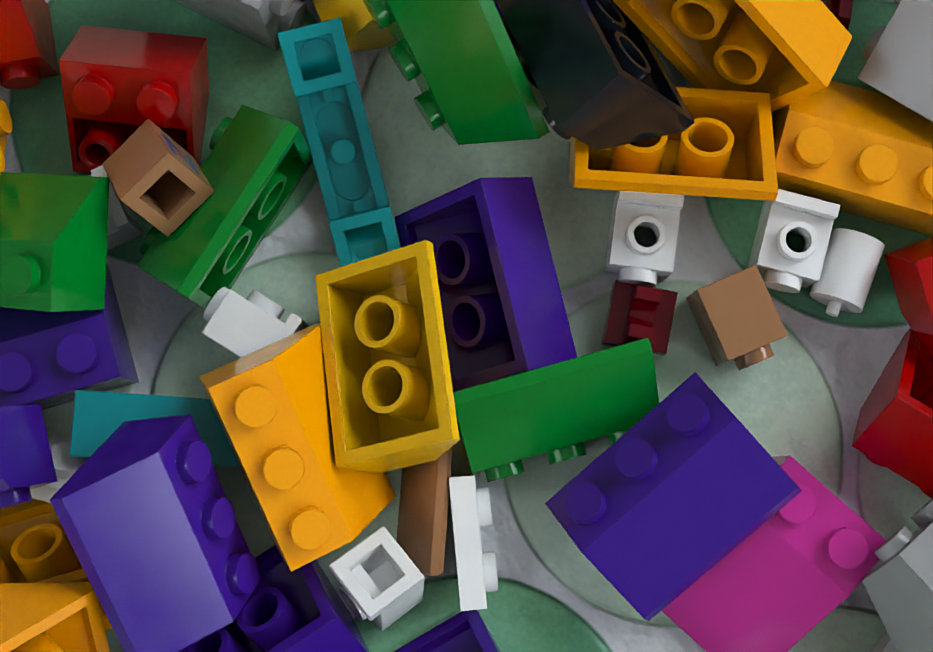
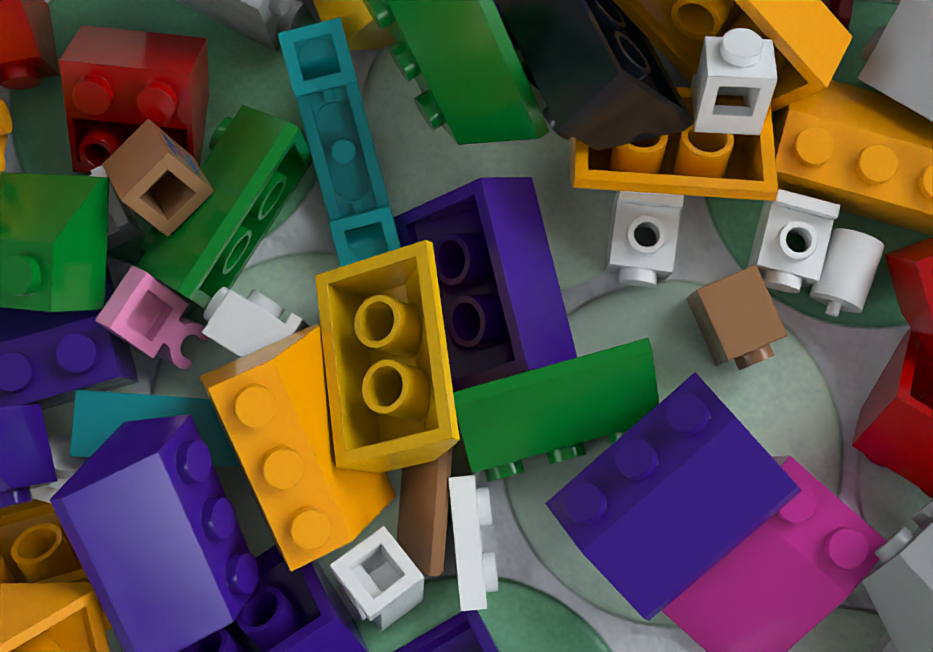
dark red tile [602,280,678,356] -> none
none -> bright pink plate [95,266,209,369]
none -> white brick [691,28,777,135]

